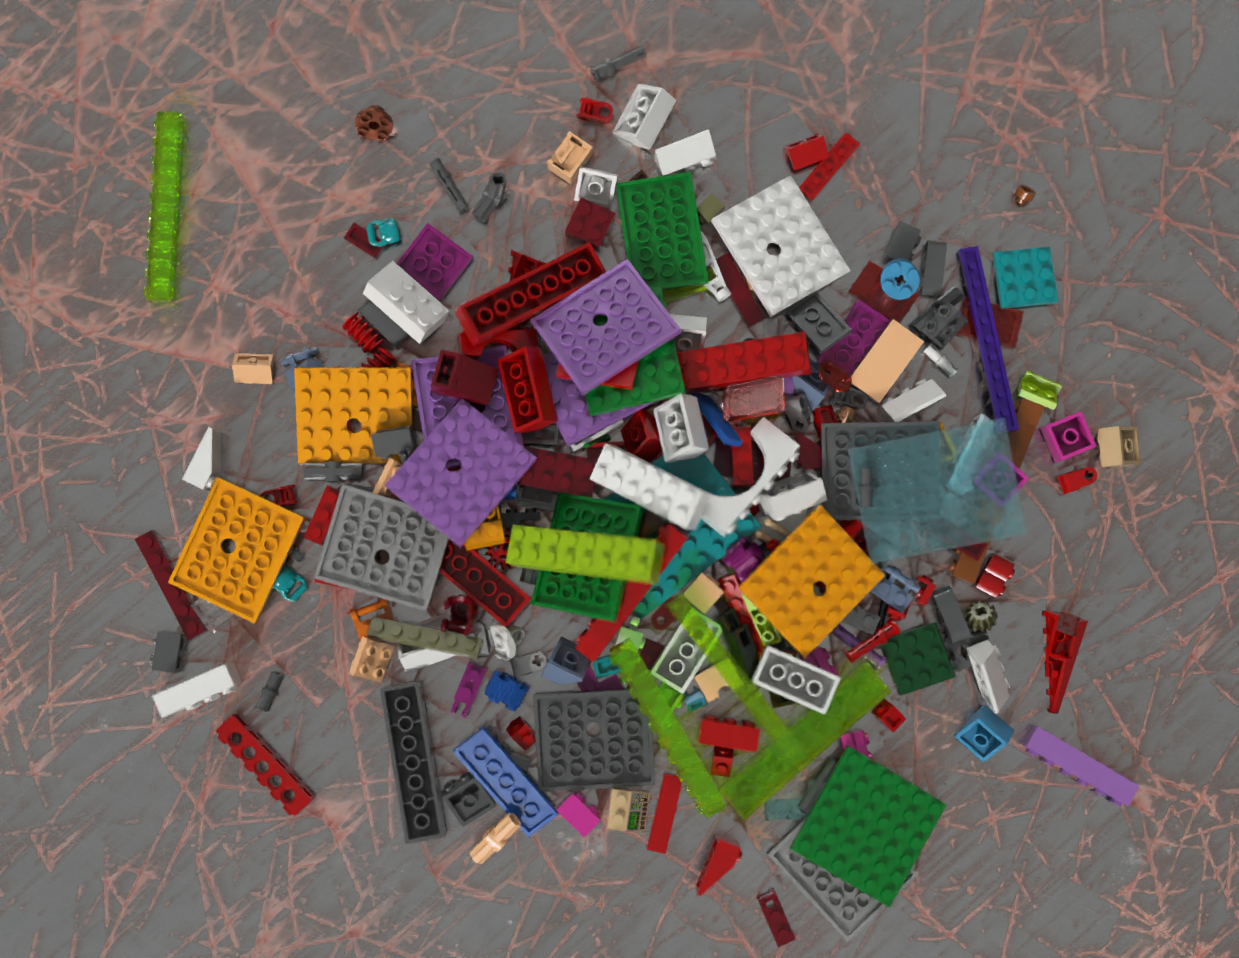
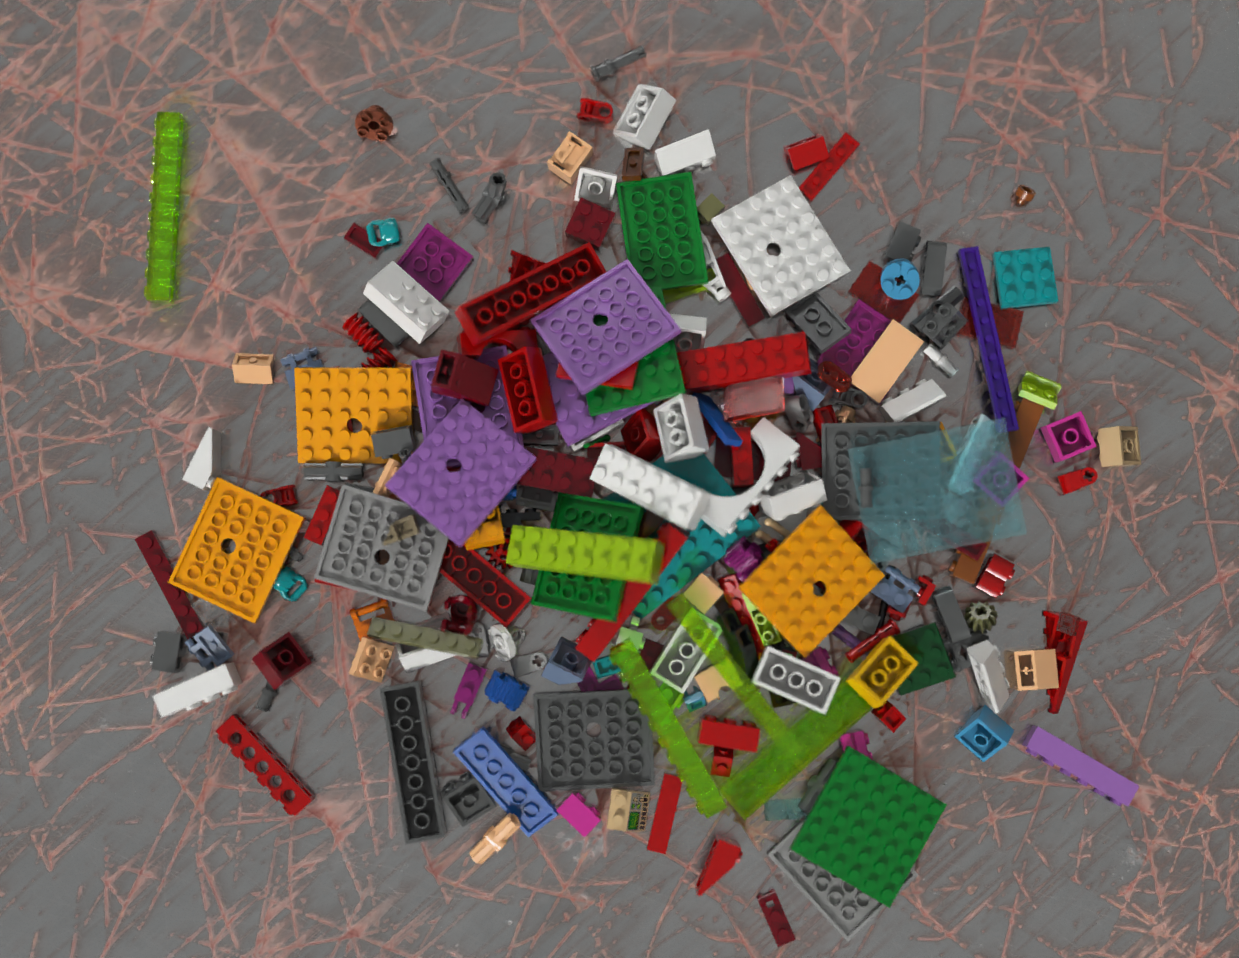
none -> sand blue plate [184,624,234,671]
none -> dark red brick [252,632,312,690]
none -> dark tan slope [383,514,421,546]
none -> reddish brown plate [621,147,645,181]
none -> yellow brick [846,636,918,708]
none -> light nougat slope [1014,649,1059,691]

